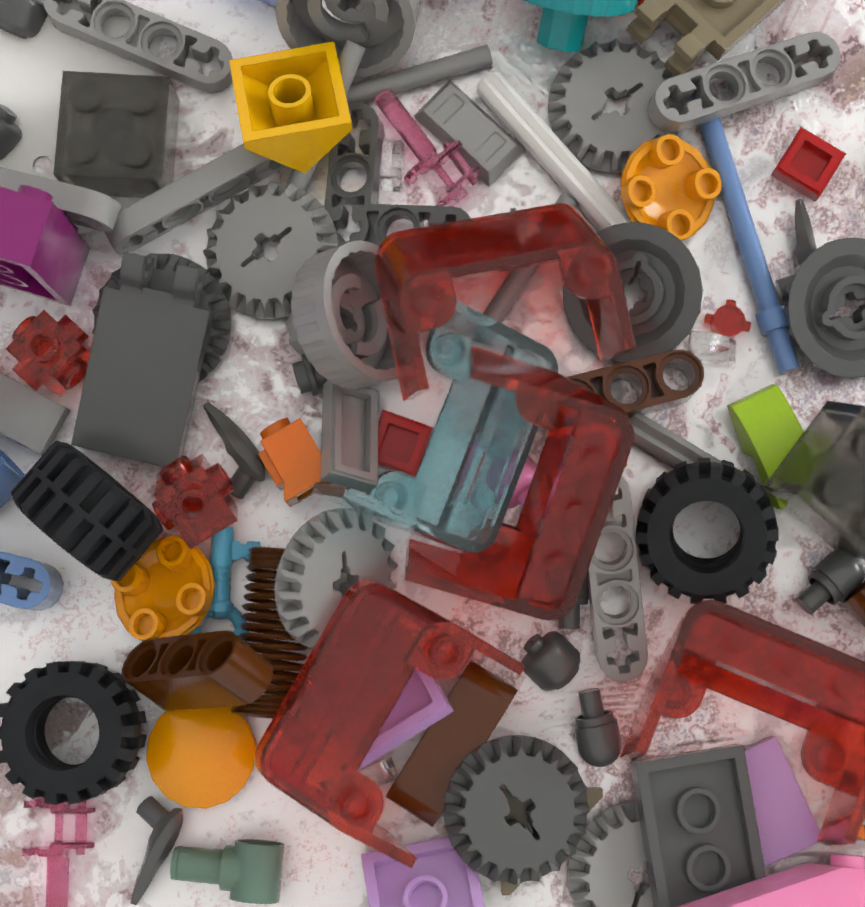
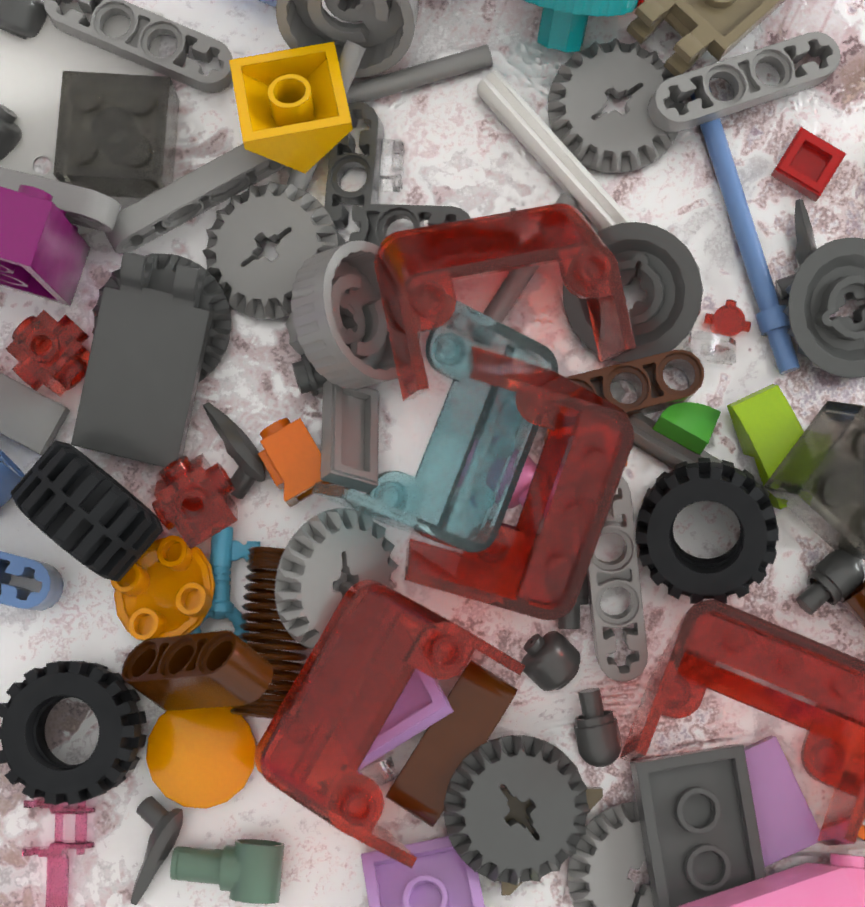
clear pink piece [375,89,482,207] -> none
red tile [378,410,433,480] -> none
light grey tile [414,80,525,186] -> none
light orange dish [621,134,722,241] -> none
none -> bright green tile [652,402,721,455]

